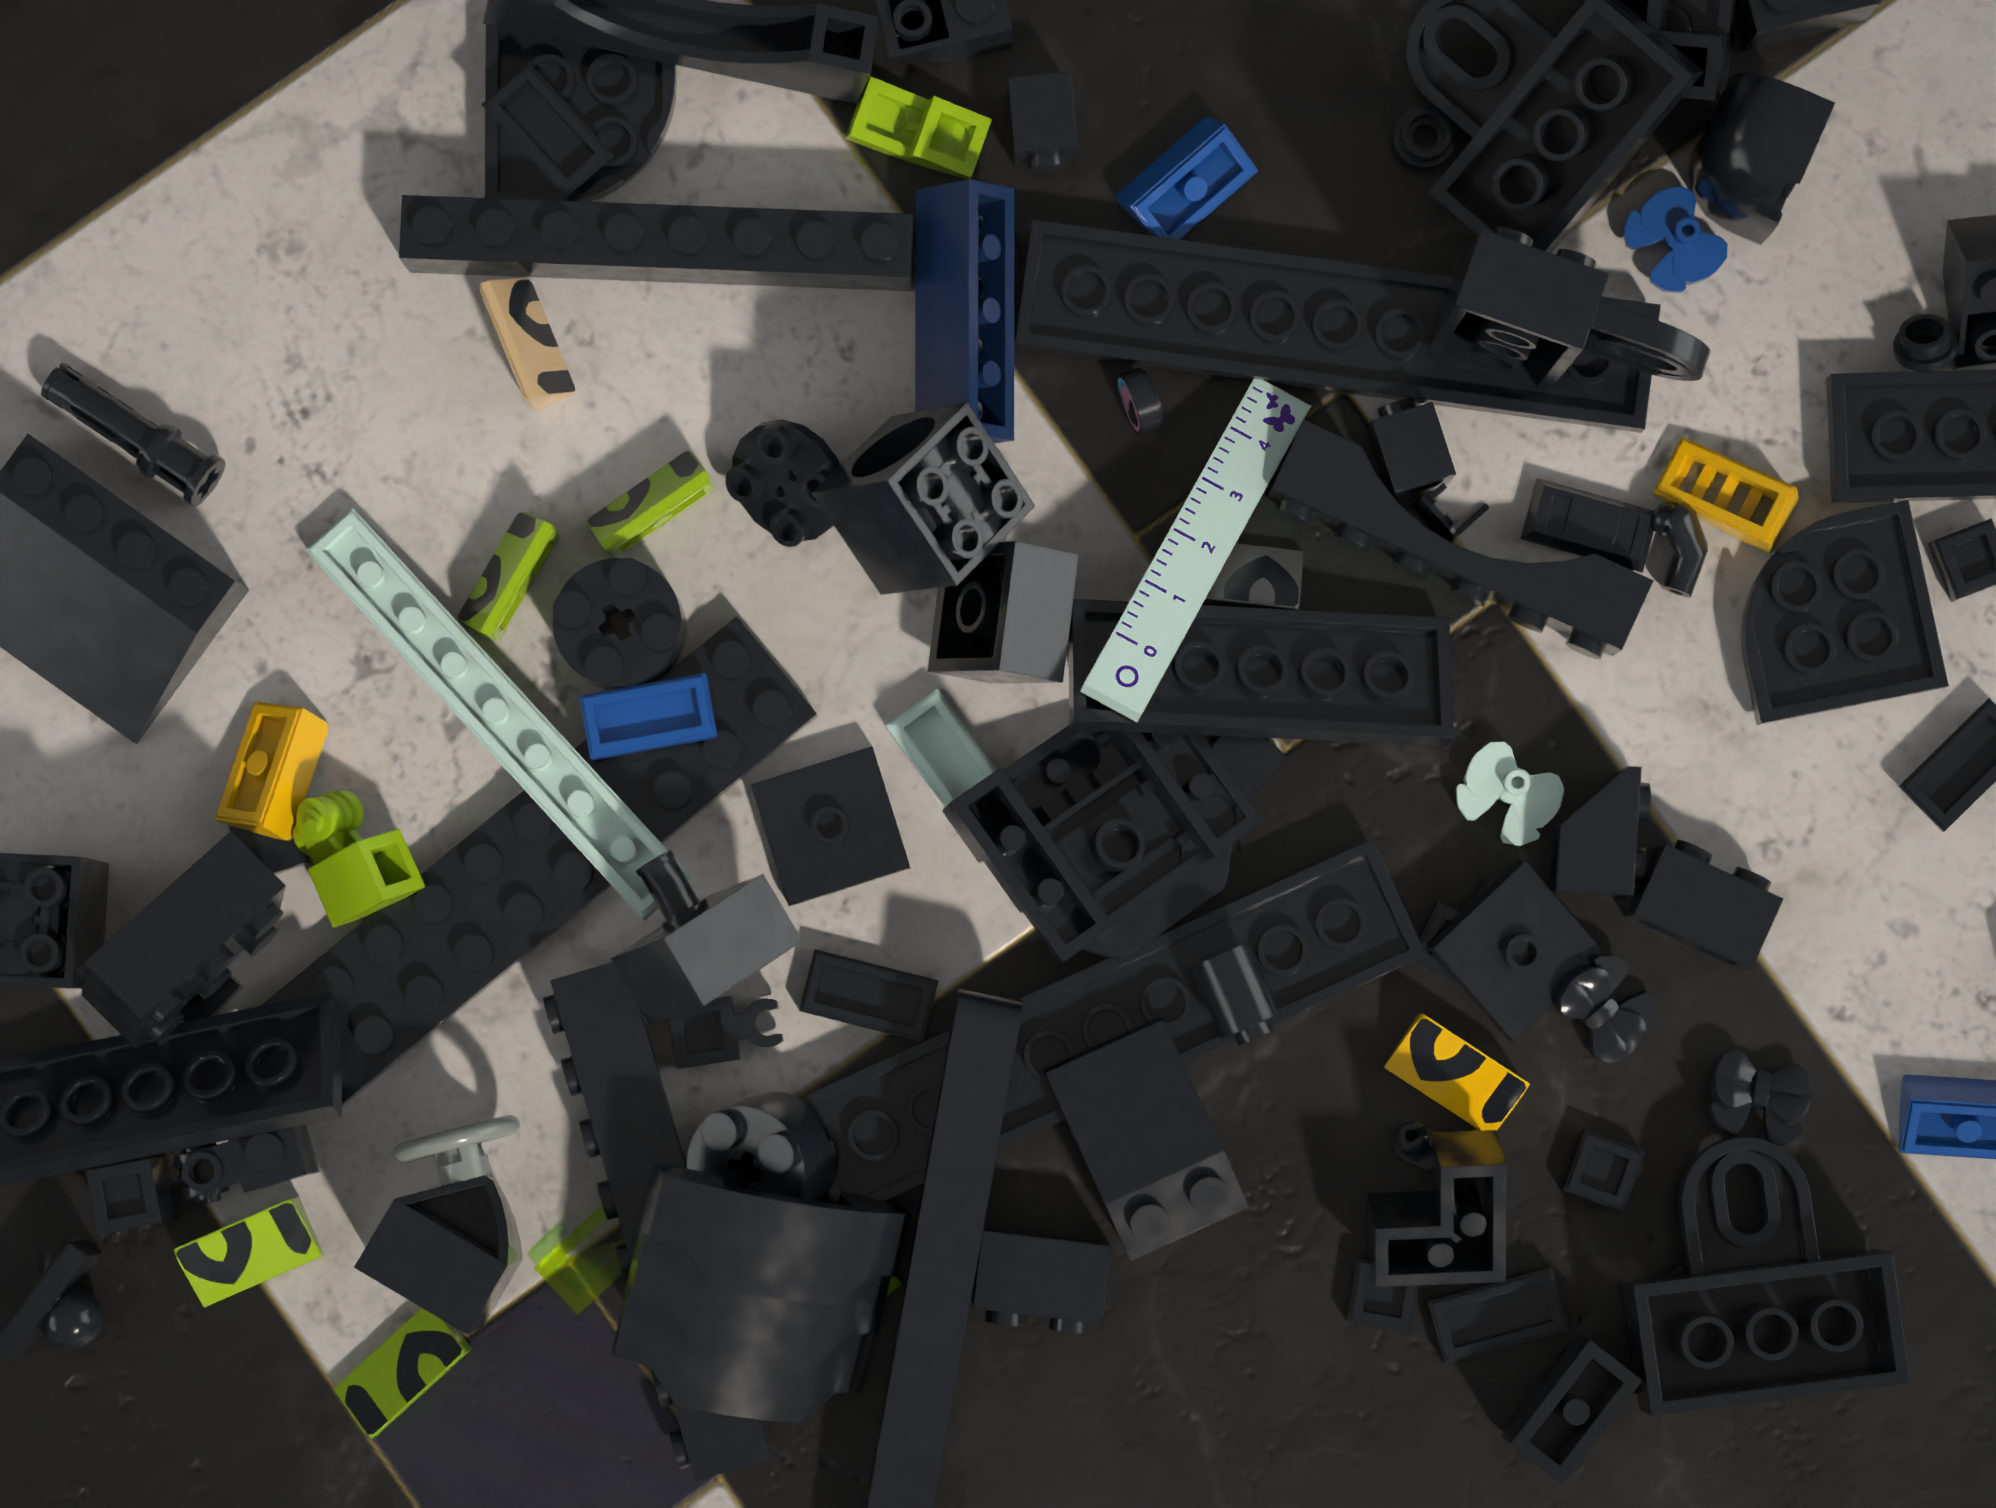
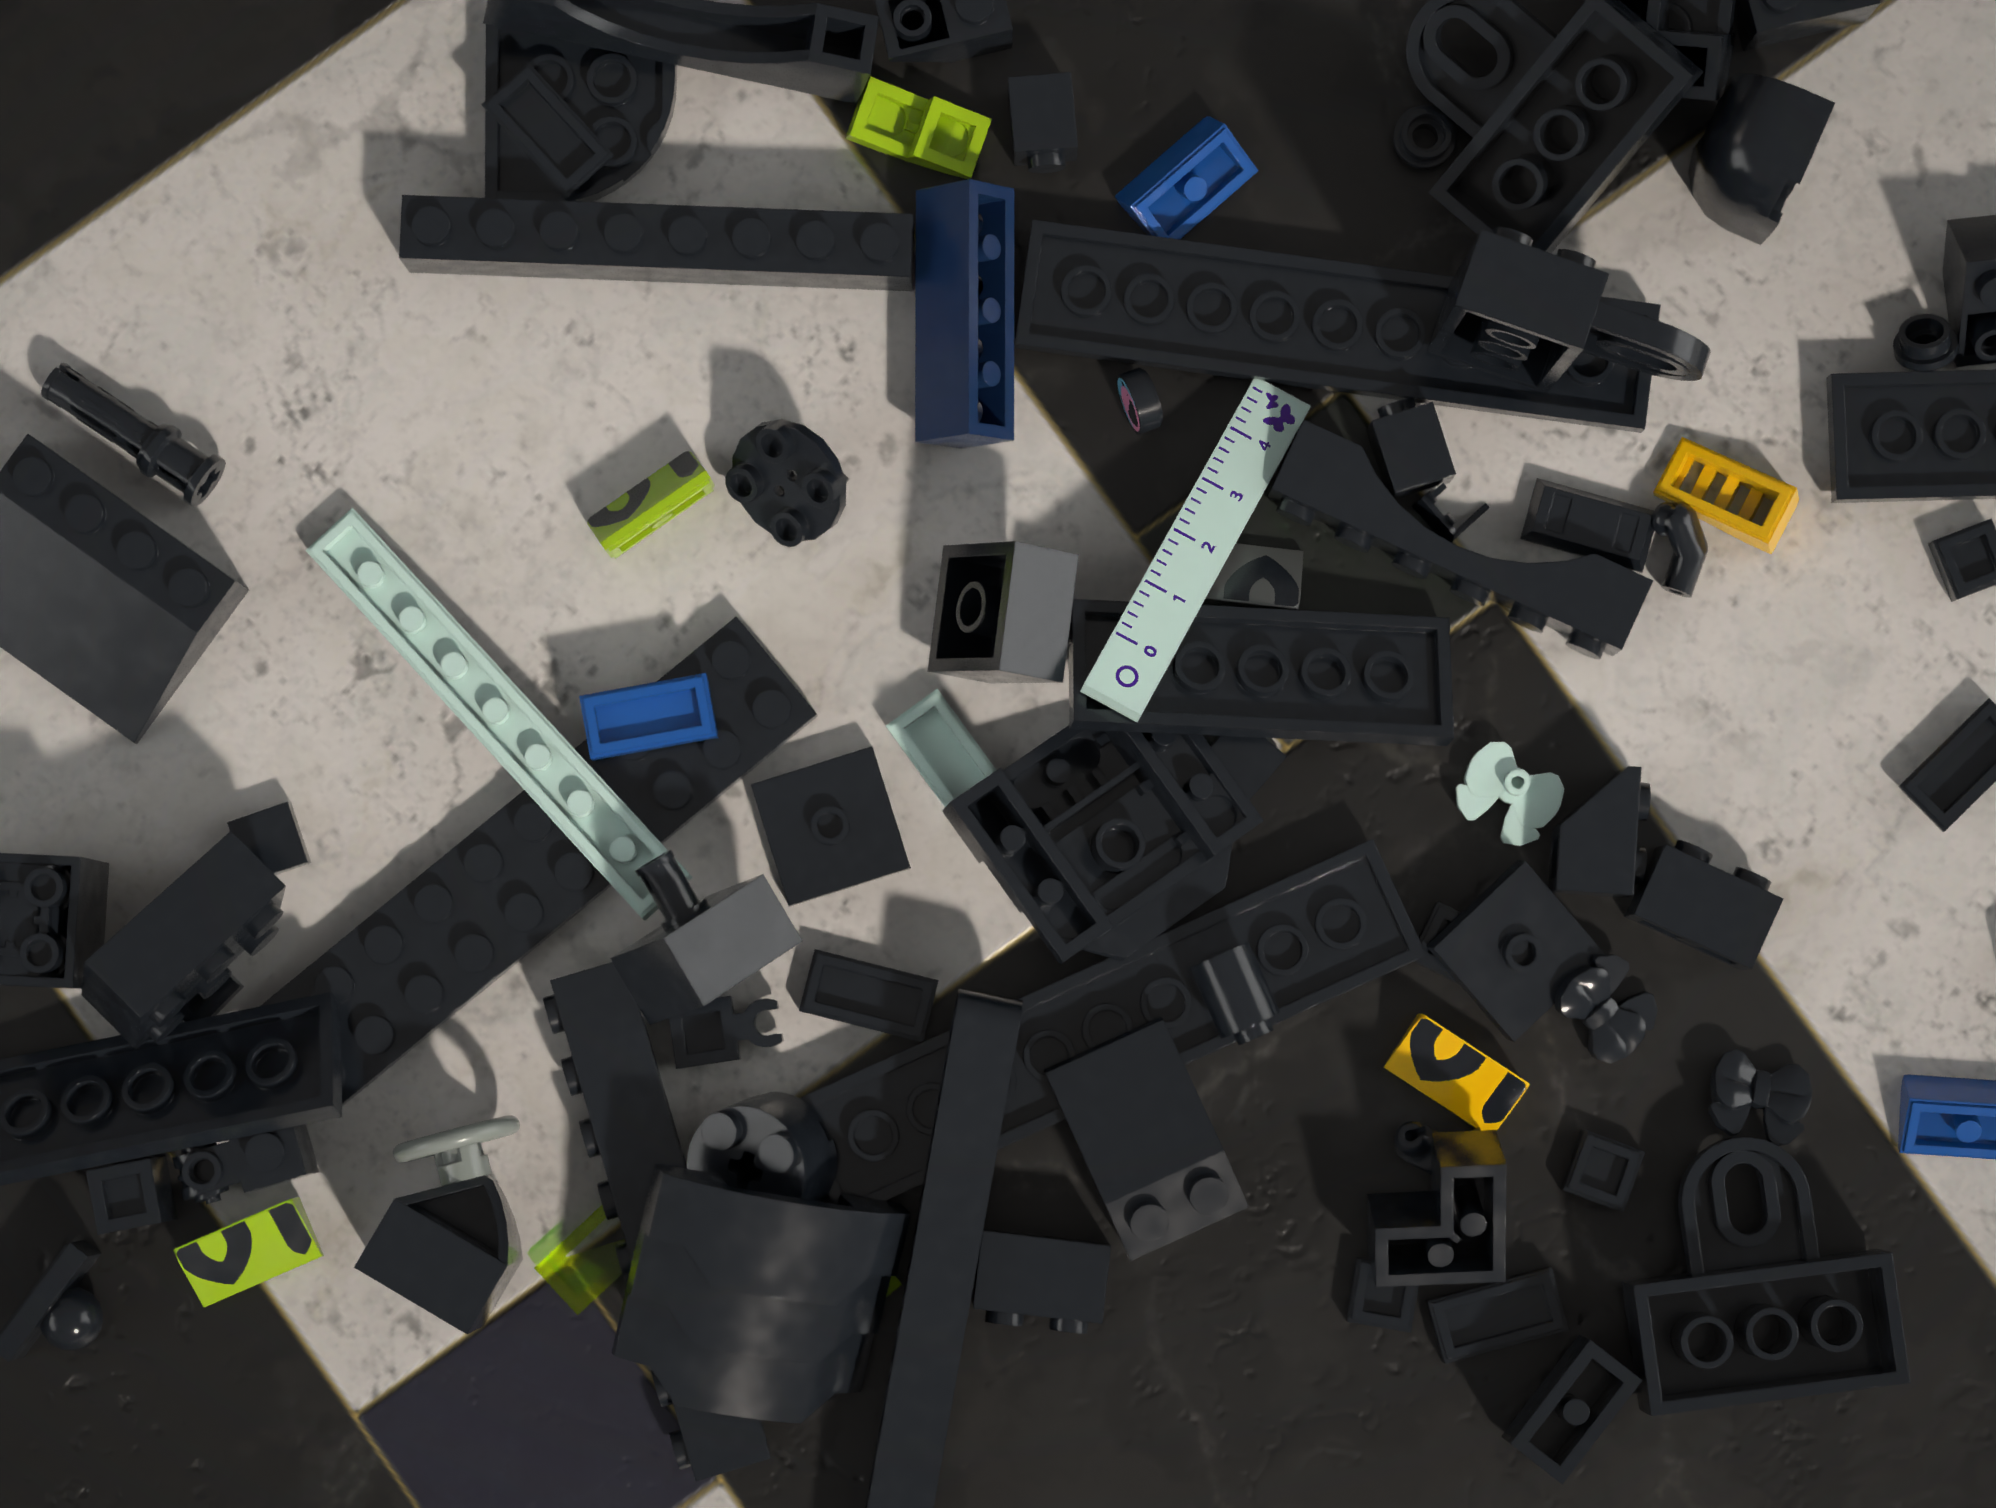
yellow slope [214,702,329,841] -> none
lime brick [293,789,425,928] -> none
slope [333,1308,473,1439] -> none
lime slope [458,512,560,642] -> none
tan slope [479,278,575,410] -> none
black brick [552,558,687,690] -> none
black brick [812,402,1035,595] -> none
blue piece [1623,186,1728,293] -> none
black plate [1741,500,1949,725] -> none

